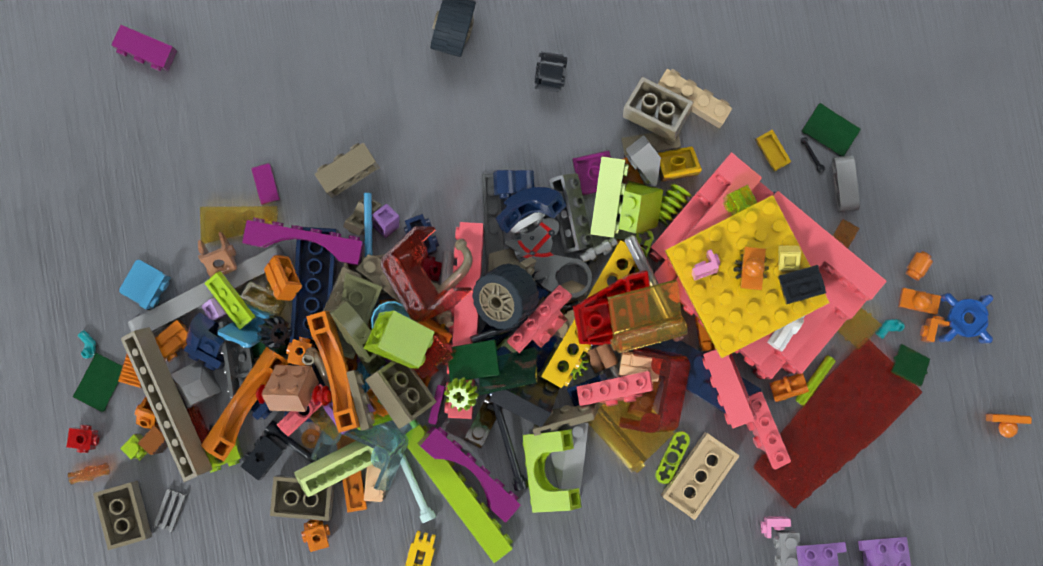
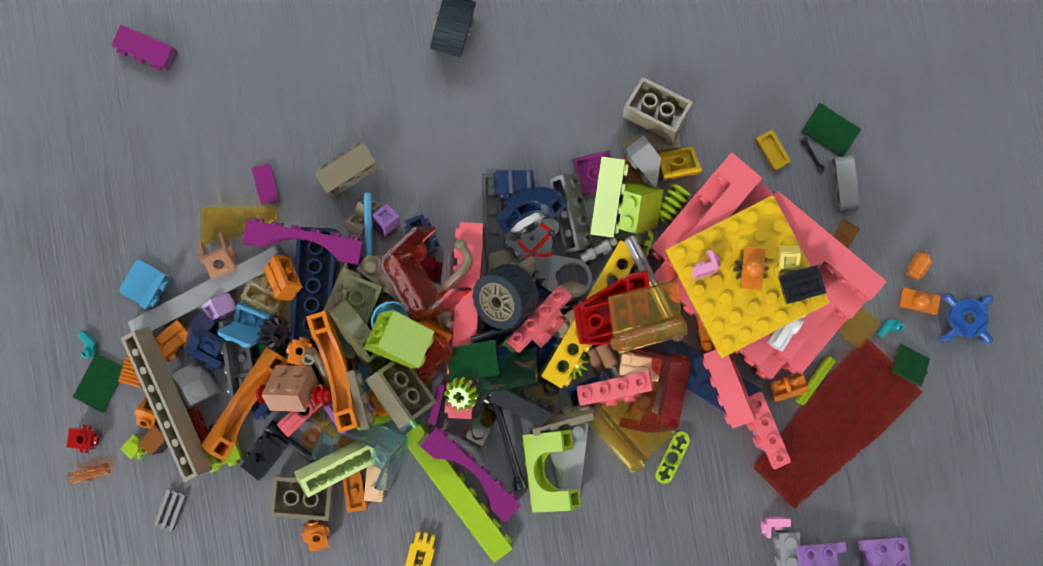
dark tan brick [93,481,152,550] -> none
lime plate [204,271,256,330] -> none
light aqua piece [390,435,436,523] -> none
black brick [535,51,568,92] -> none
tan brick [658,69,733,129] -> none
tan brick [661,432,739,520] -> none
clear neon green brick [723,185,757,216] -> none
orange bracket [920,315,950,343] -> none
orange tile [986,413,1032,438] -> none

